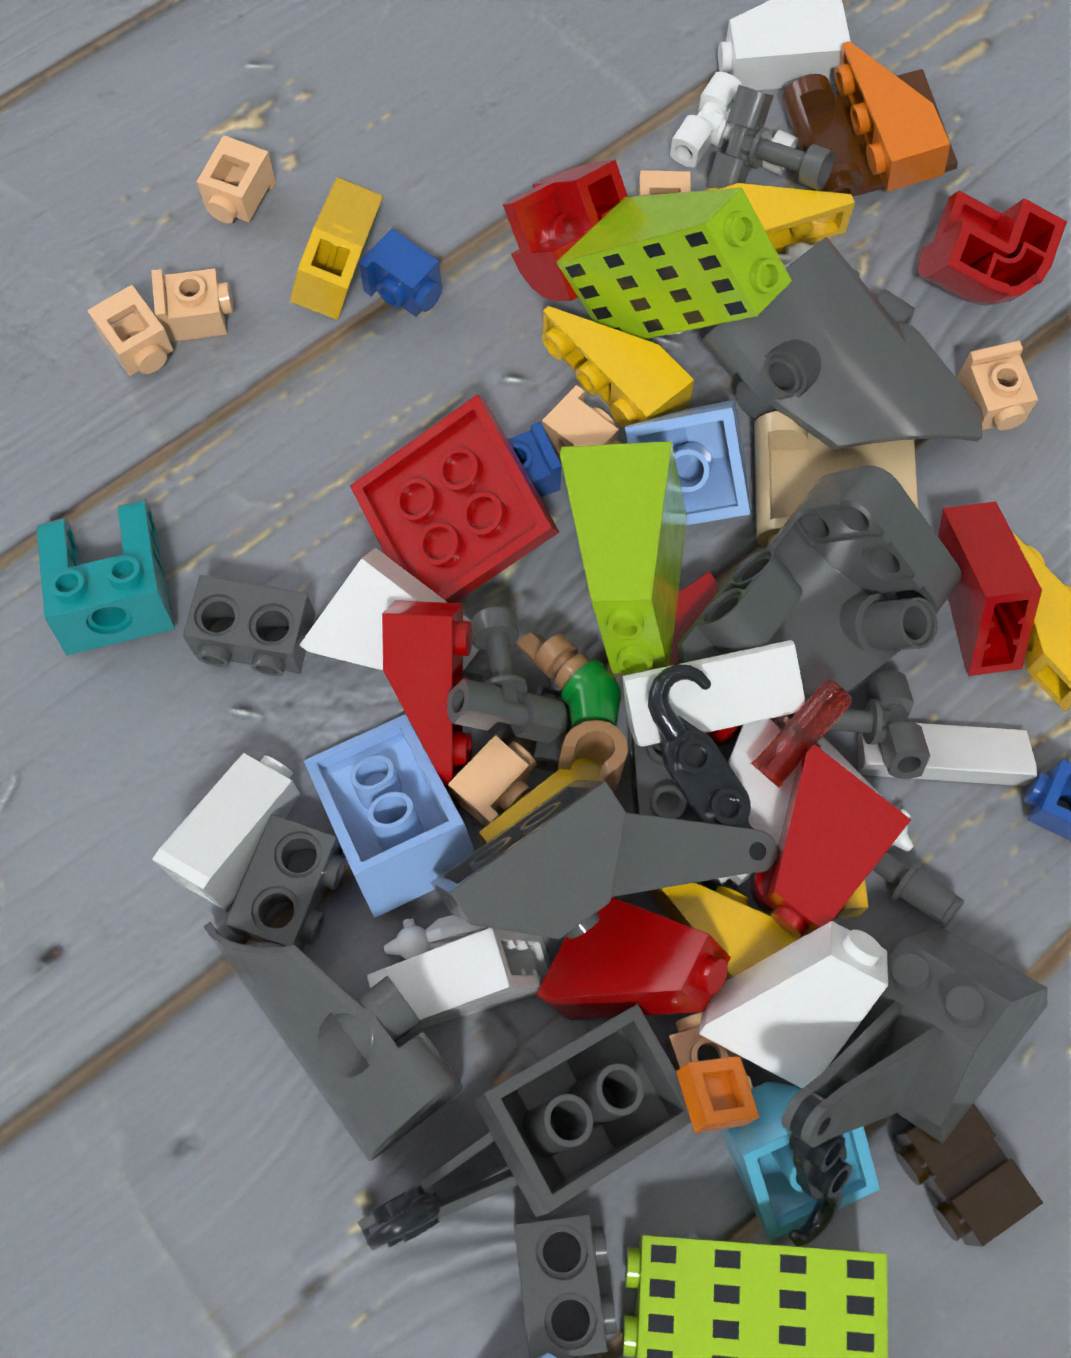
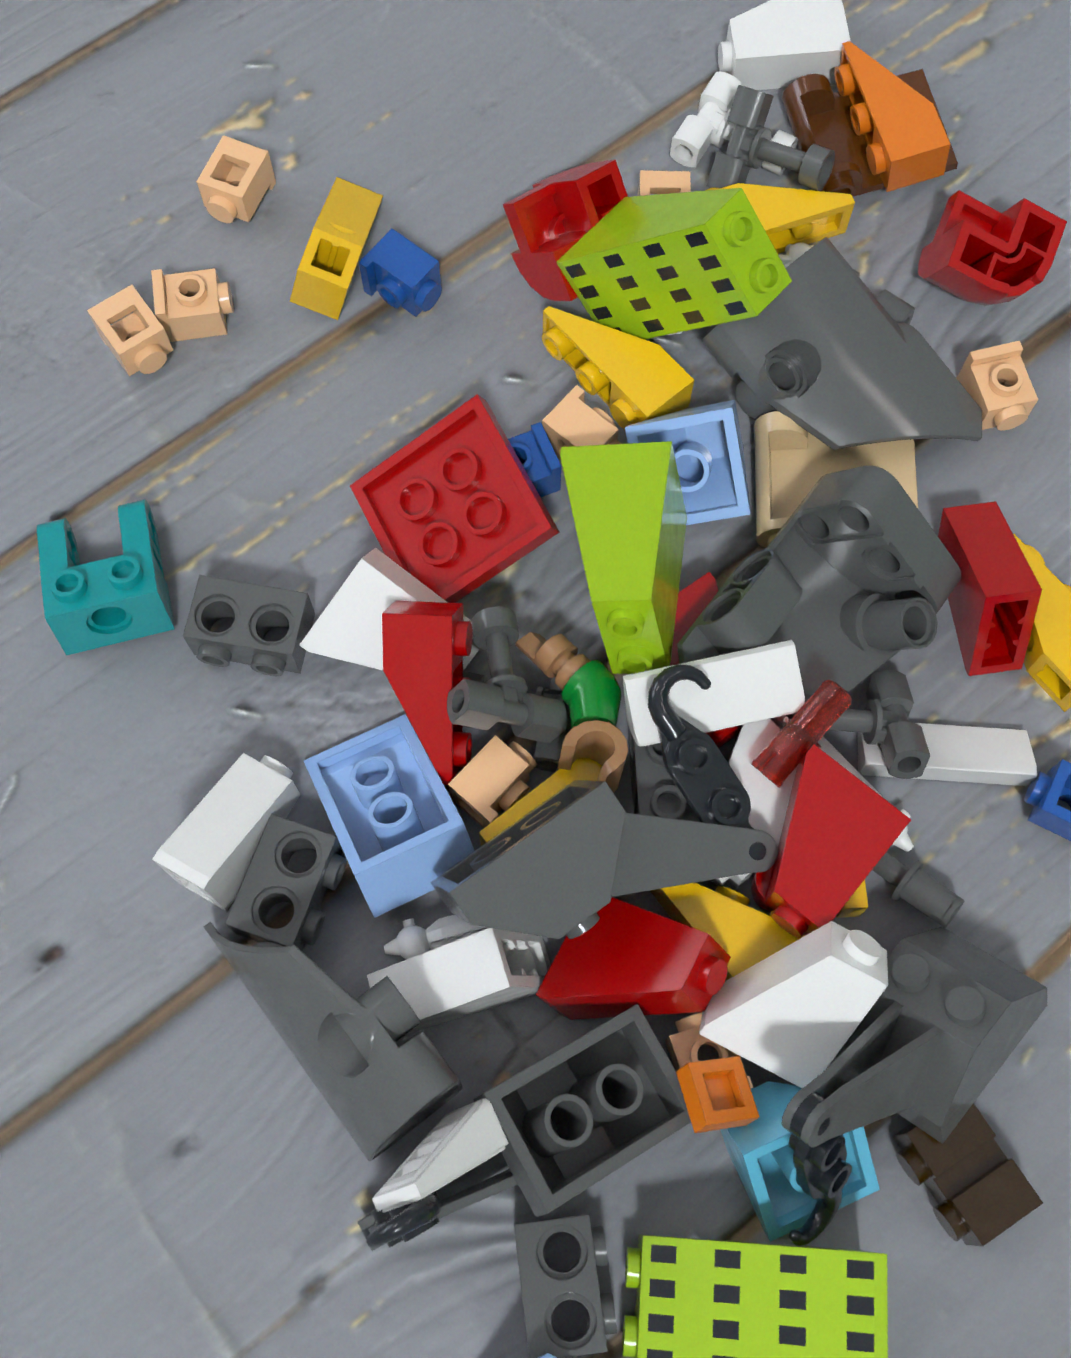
none -> white slope [372,1098,509,1213]

